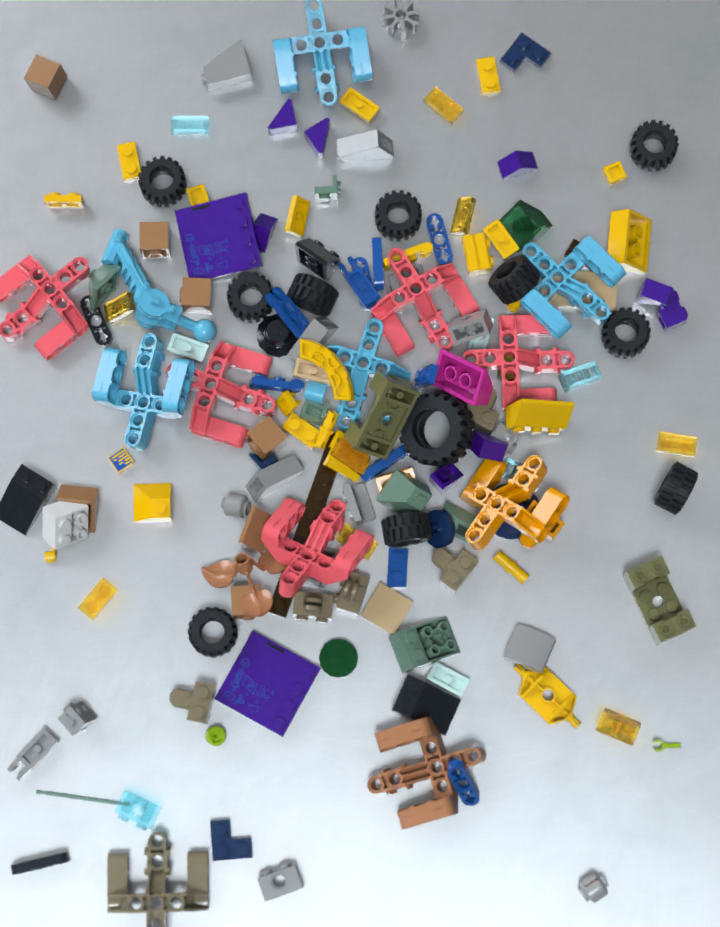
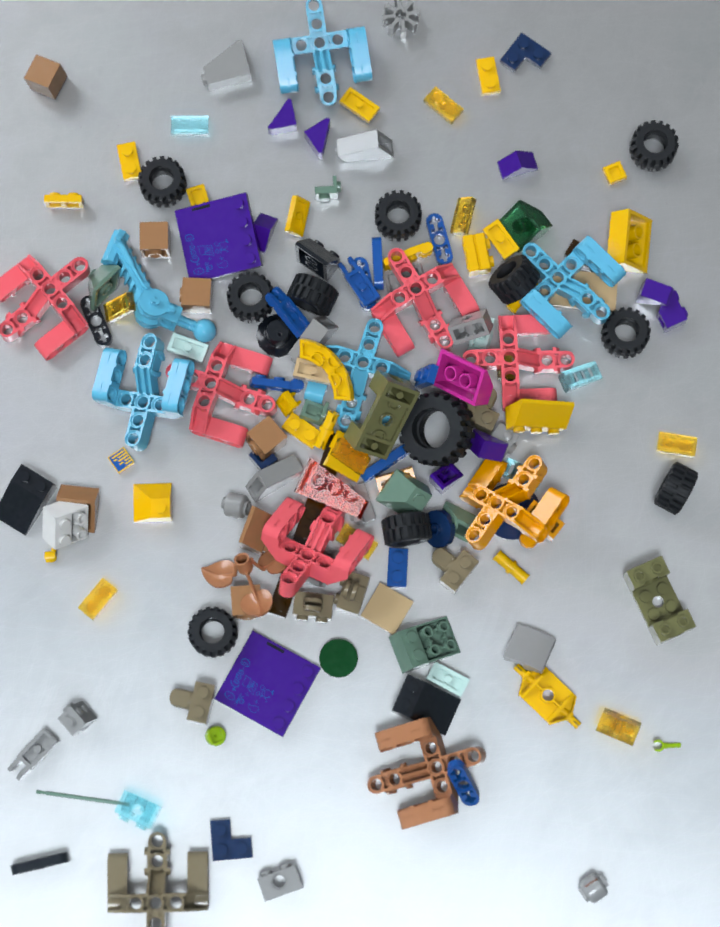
none -> clear red wing [294,457,369,520]

